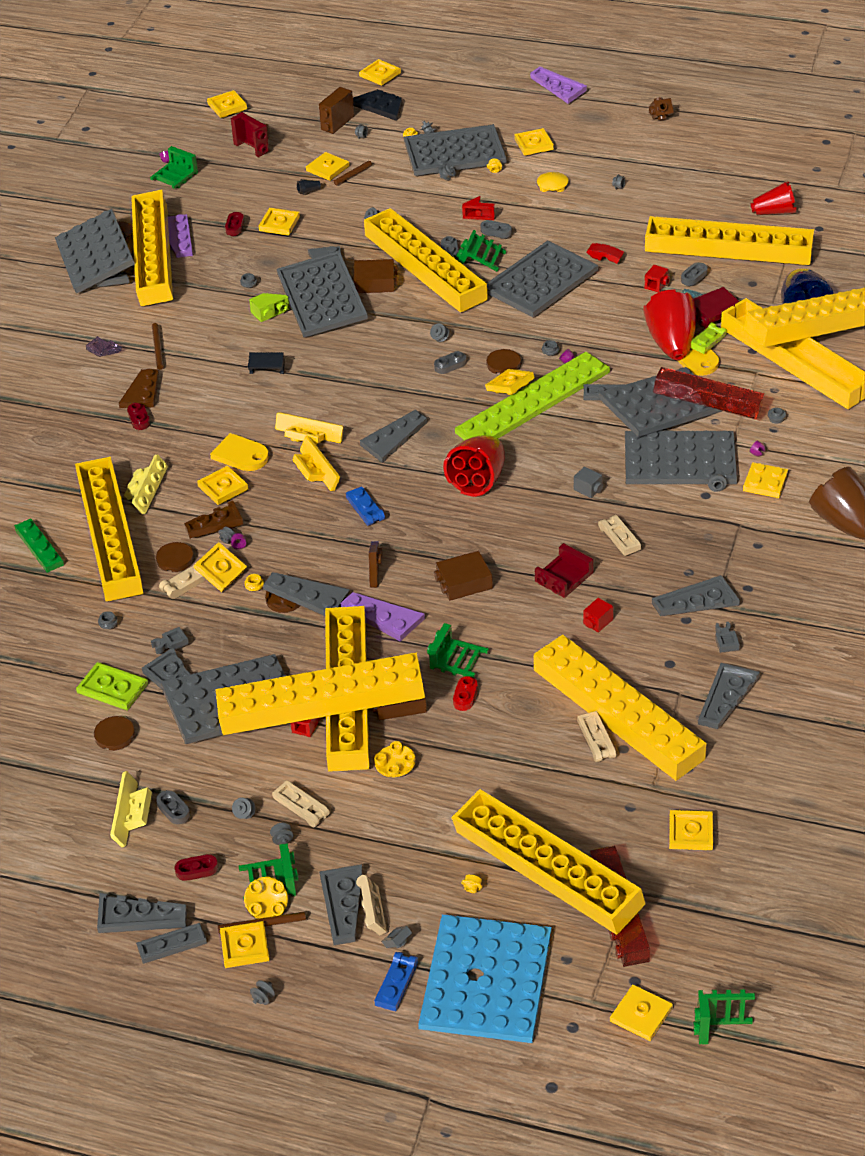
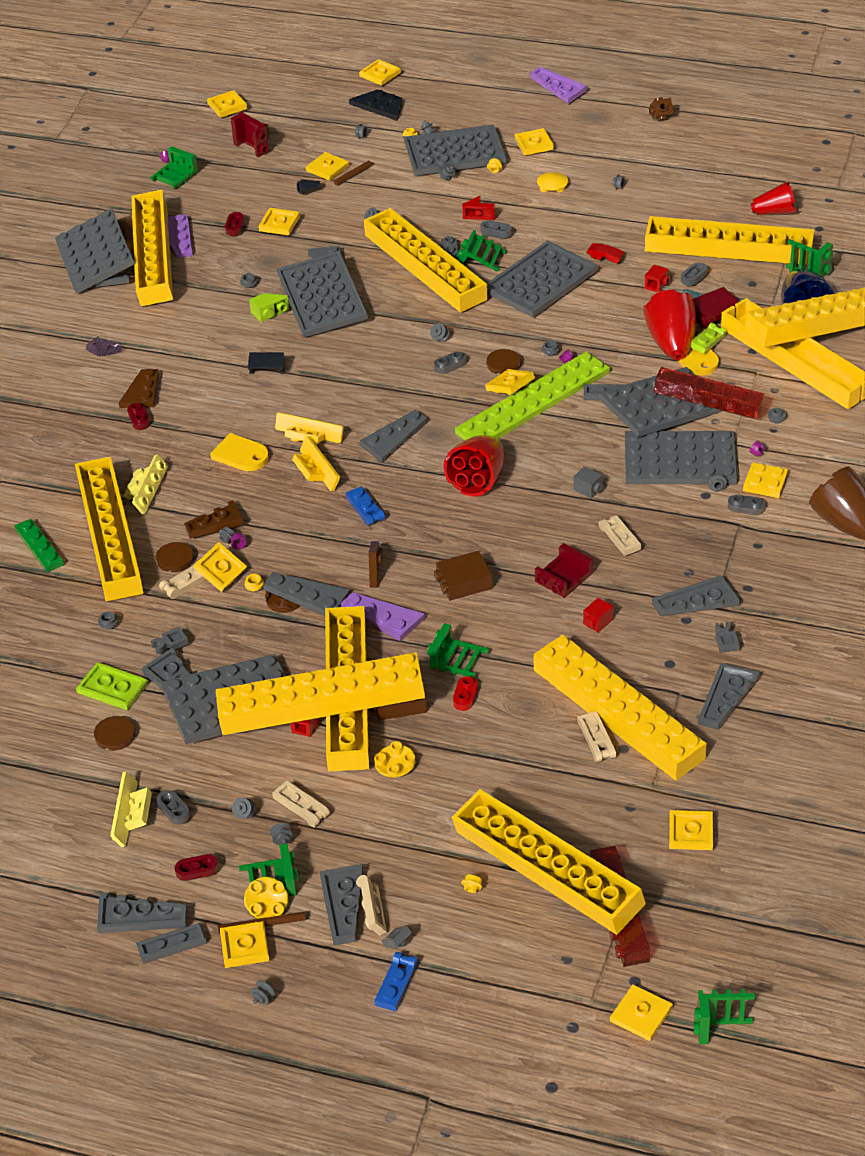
reddish brown bar [152,323,163,370] -> none
yellow plate [197,466,248,505] -> none
reddish brown brick [319,87,354,134] -> none
reddish brown brick [354,259,398,293] -> none
dark azure plate [418,914,551,1043] -> none
none -> flat silver plate [728,494,765,515]
none -> green plate [785,239,833,283]

